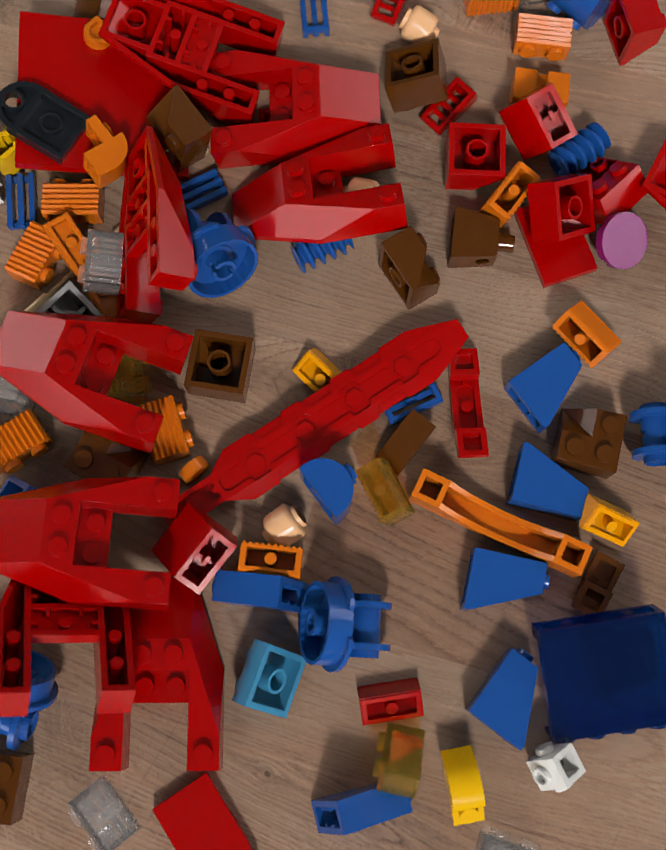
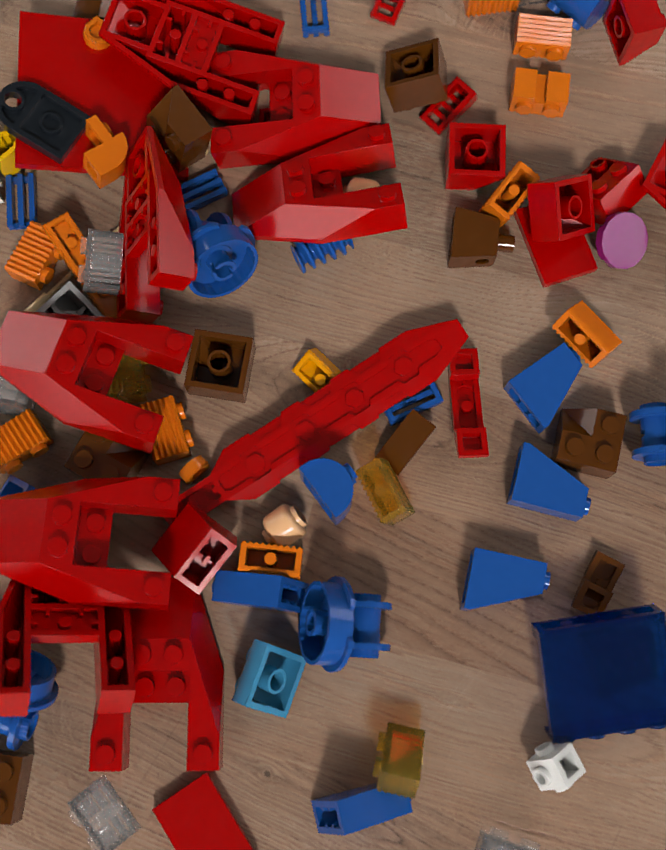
orange brick [41,179,105,225] -> none
red slope [357,677,424,726] -> none
reddish brown slope [378,226,440,310] -> none
light nougat head [398,5,440,44] -> none
orange arch [408,468,593,578] -> none
yellow brick [440,745,486,826] -> none
blue slope [465,647,538,750] -> none
red slope [498,82,578,161] -> none
blue piece [548,122,611,177] -> none
light orange slope [579,493,640,547] -> none

